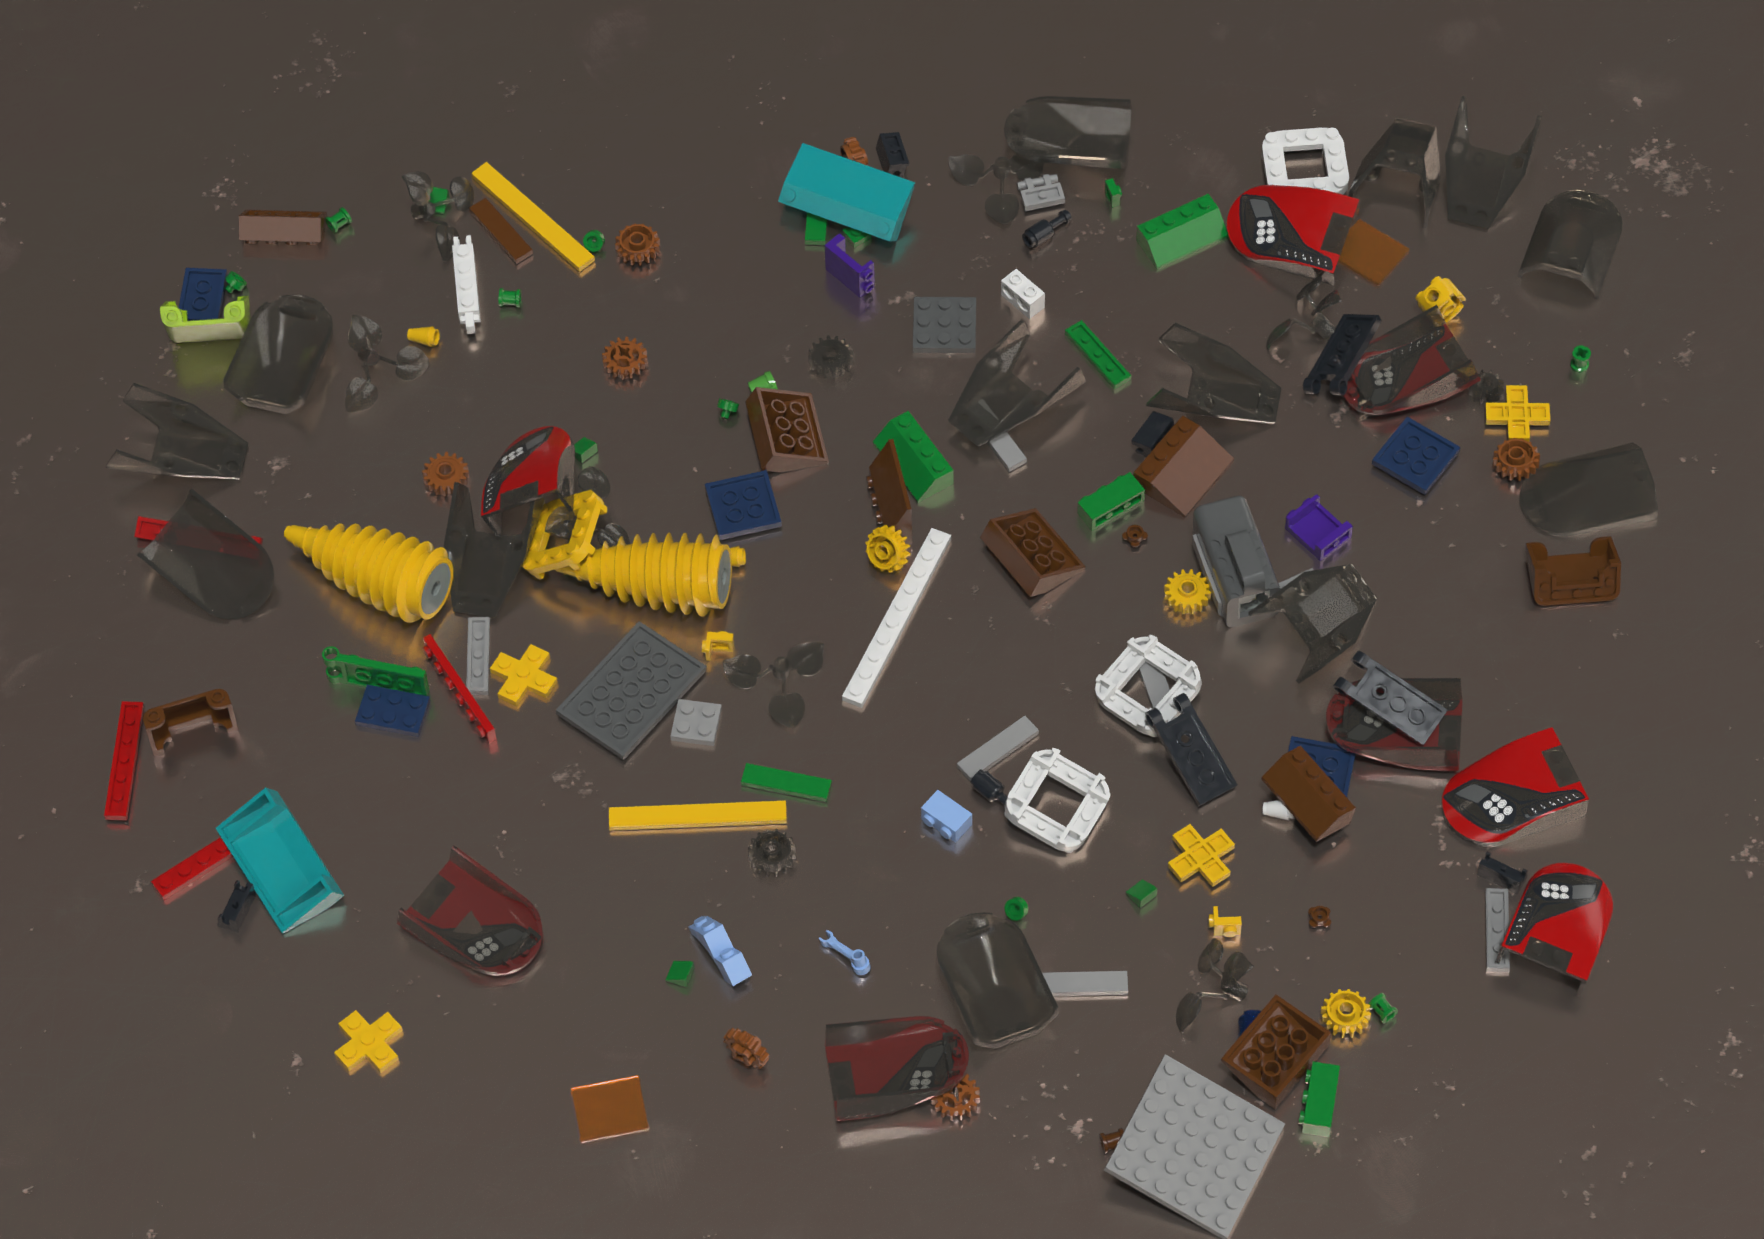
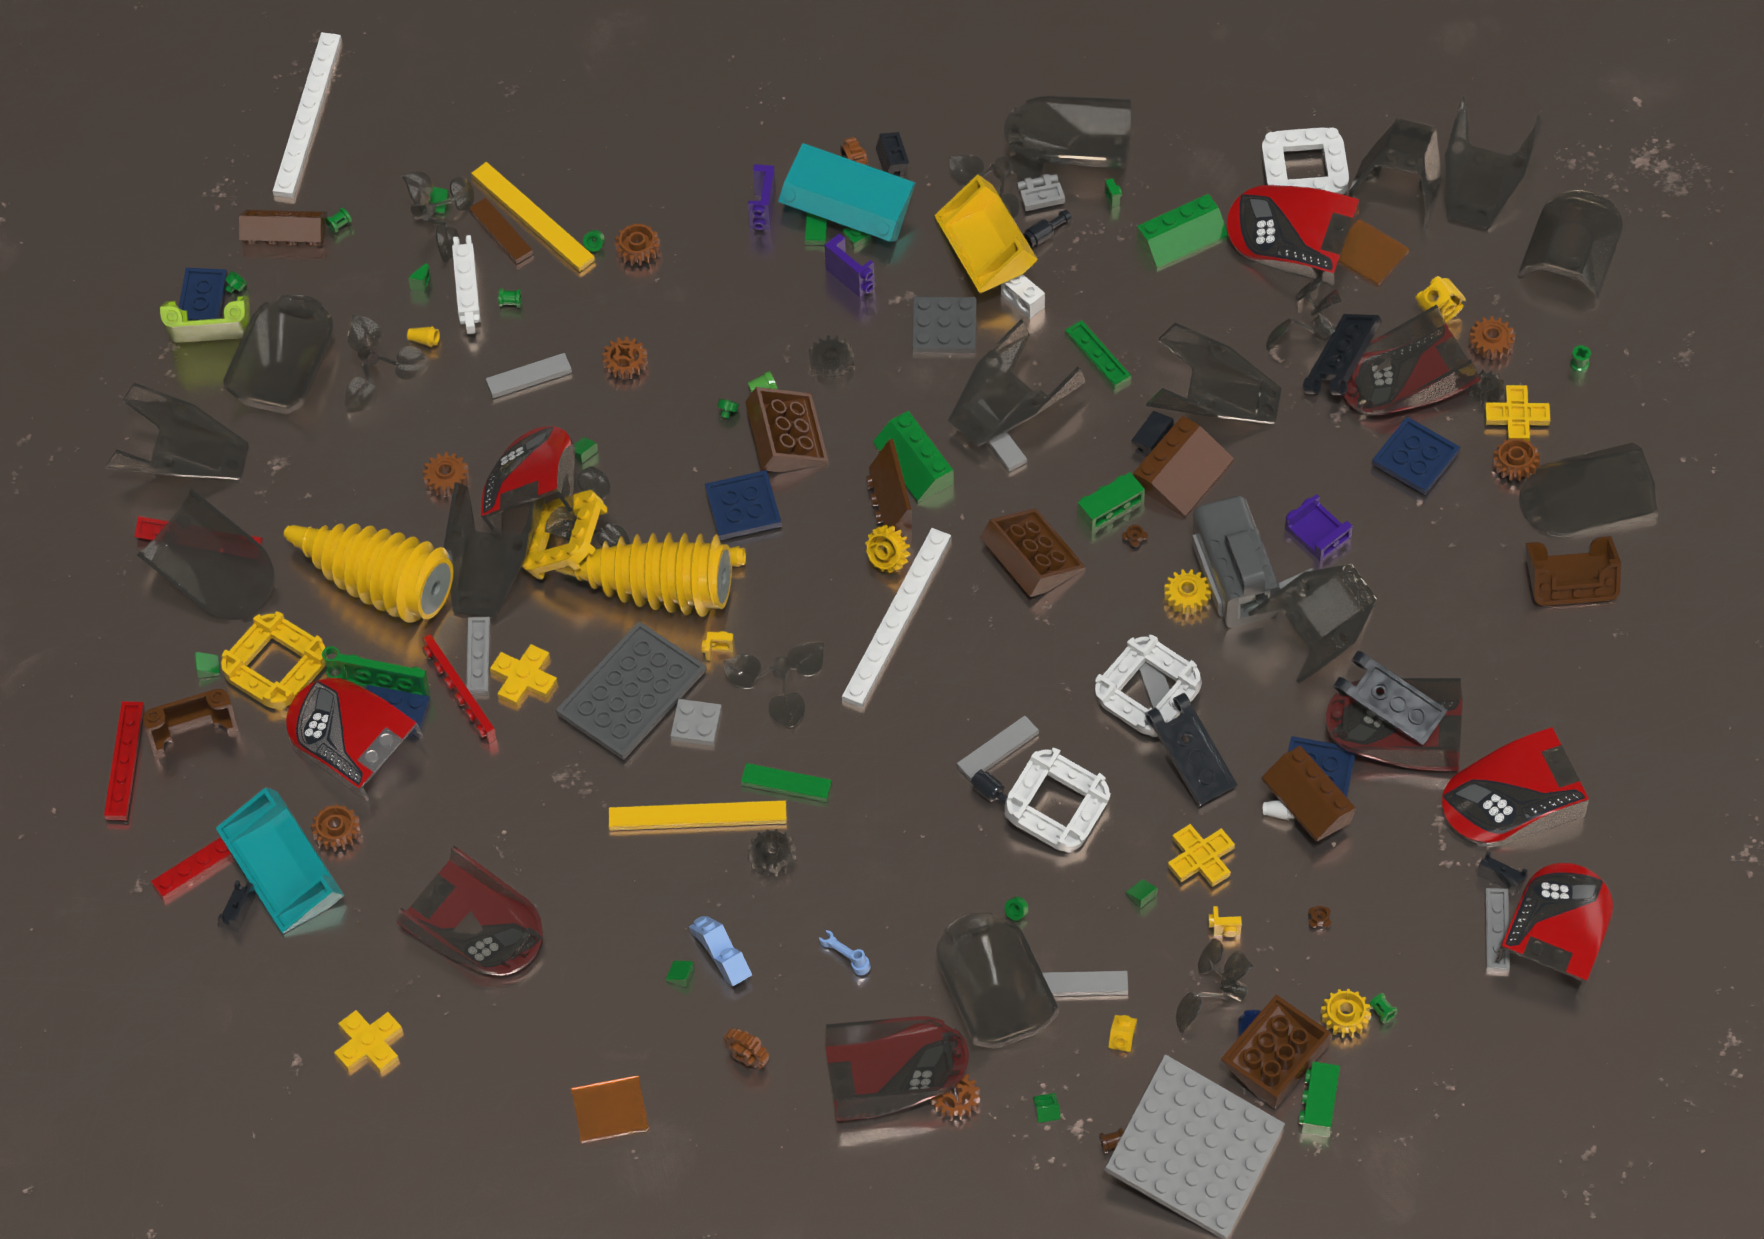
light blue brick [921,790,972,843] -> none
none -> green slope [195,652,220,678]
none -> yellow plate [221,611,328,711]
none -> white plate [273,32,342,198]
none -> windscreen [286,678,424,802]
none -> dark orange gear [311,804,361,852]
none -> green slope [408,263,431,292]
none -> light grey tile [486,353,572,398]
none -> dark purple panel [748,164,776,230]
none -> yellow slope [934,174,1038,293]
none -> green slope [1033,1093,1061,1123]
none -> yellow bracket [1108,1015,1137,1052]
none -> dark orange gear [1469,316,1515,360]

